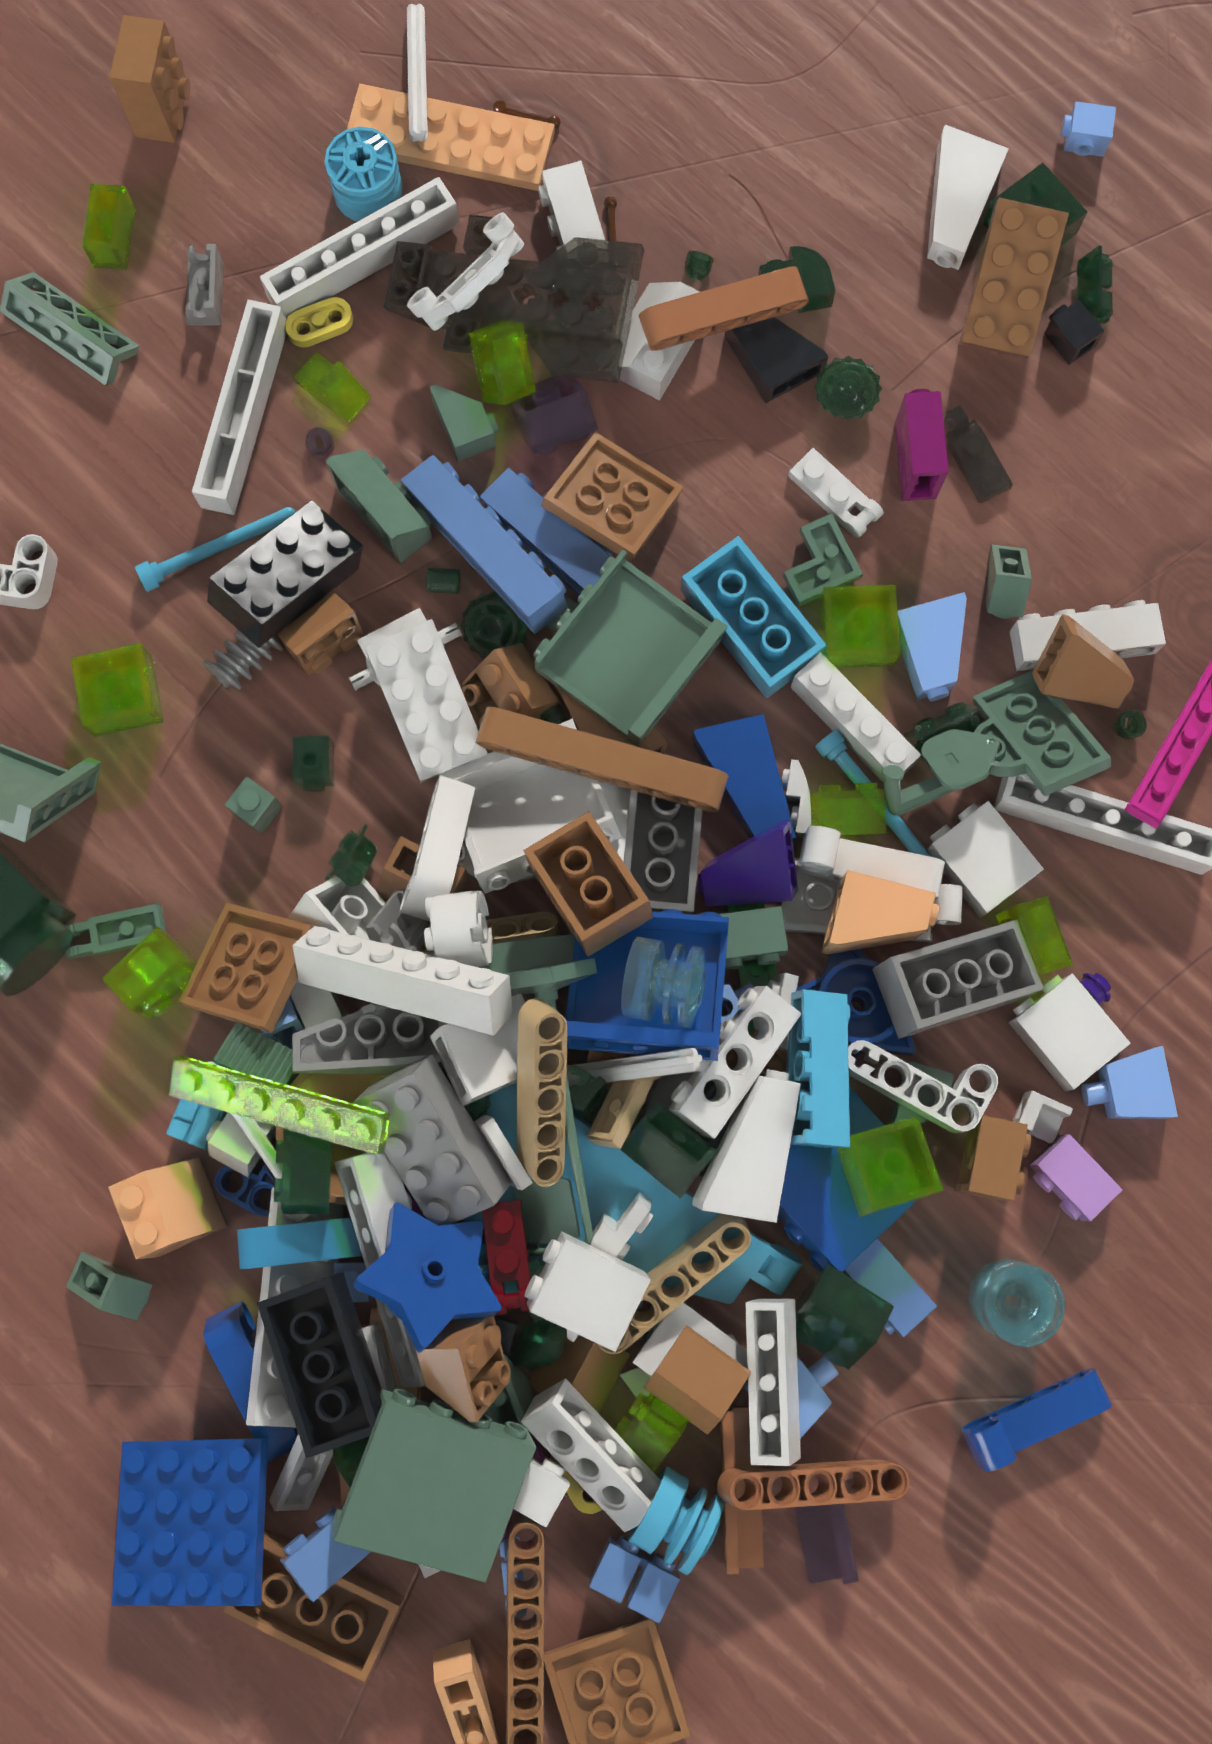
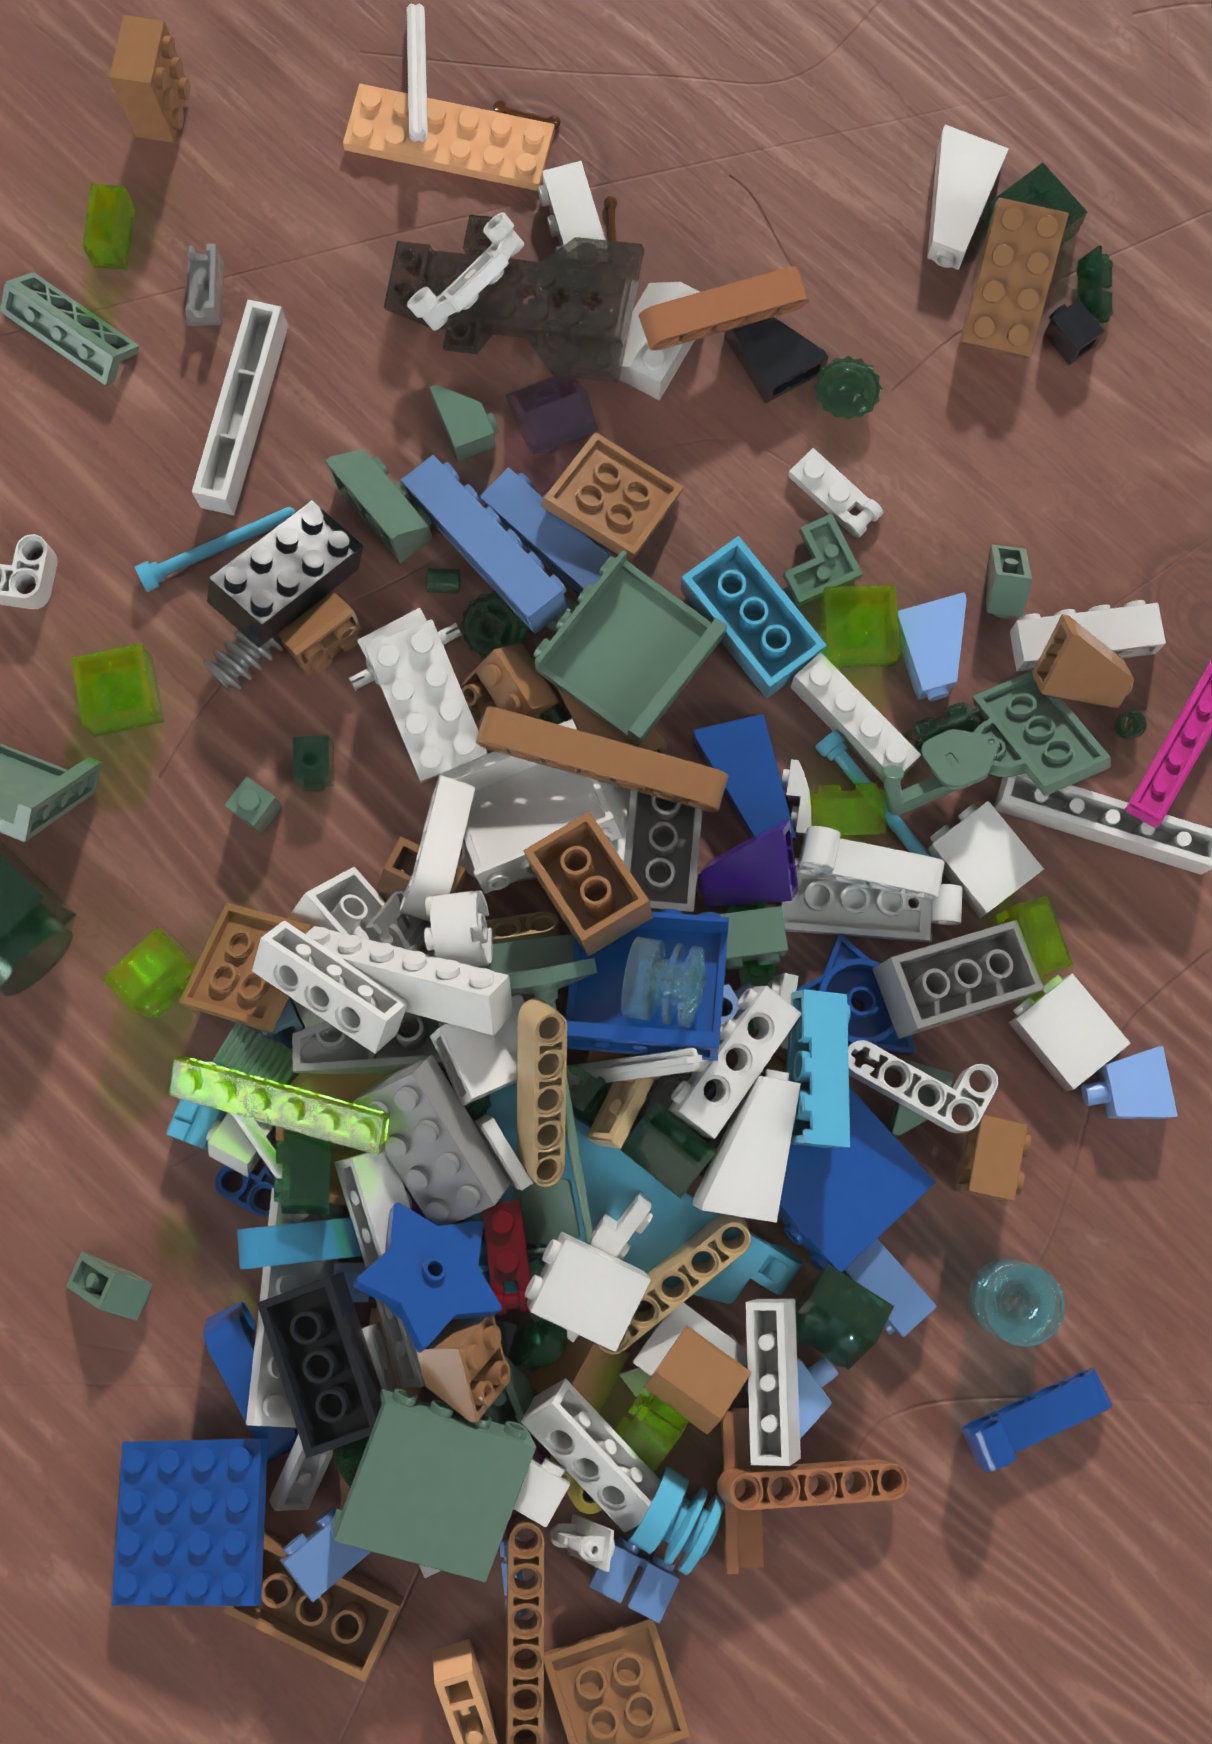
sand green hinge [62,903,169,959] -> none
light nougat slope [108,1158,228,1259] -> none
white brick [259,177,460,319] -> none
light yellow plate [285,297,353,348] -> none
clear neon green slope [294,352,371,423] -> none
hinge [305,427,334,458] -> none
medium azure wheel [324,126,403,222] -> none
clear green hinge [325,824,377,886] -> none
clear neon green brick [469,320,536,405] -> none
clear green hinge [684,251,714,280] -> none
clear green brick [758,246,836,313] -> none
panel [795,1504,859,1584] -> none
light nougat slope [821,870,939,955] -> none
clear neon green brick [836,1116,943,1218] -> none
magenta brick [895,389,949,501] -> none
clear smoke hinge [944,405,1013,503] -> none
white panel [1013,1091,1073,1144] -> none
lavender brick [1029,1134,1122,1221] -> none
light blue brick [1060,101,1116,157] -> none
dark purple plate [1080,973,1111,1005] -> none
none -> white brick [252,920,408,1054]
none -> white hinge [550,1514,615,1572]

